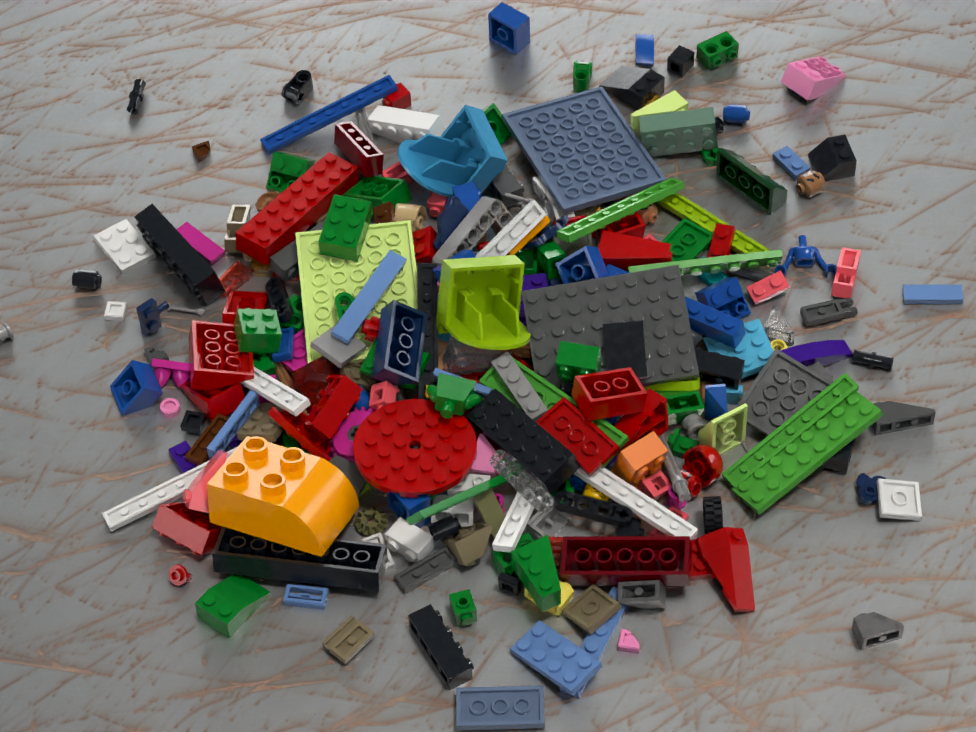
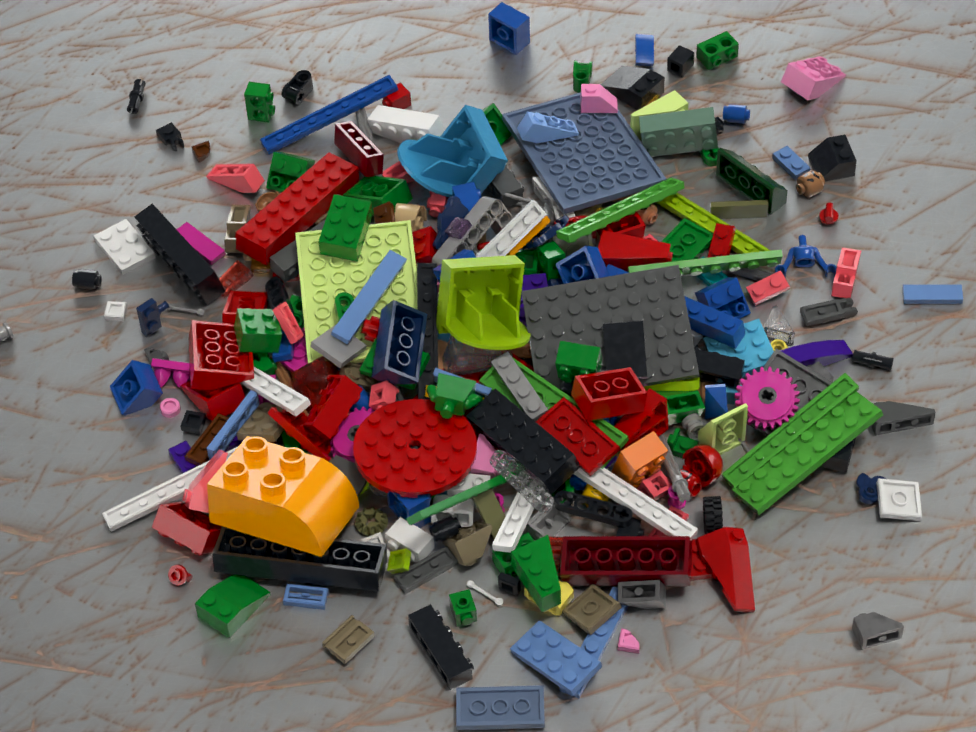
none -> black plate [156,122,184,151]
none -> coral slope [206,164,265,193]
none -> green brick [244,81,275,123]
none -> coral plate [273,301,304,344]
none -> lime plate [387,548,411,574]
none -> clear purple plate [445,217,472,239]
none -> white hinge [466,580,503,607]
none -> light blue slope [517,111,579,143]
none -> bright pink slope [580,84,618,113]
none -> olive tile [710,200,768,219]
none -> dark pink gear [735,367,800,431]
none -> red plate [819,202,839,224]

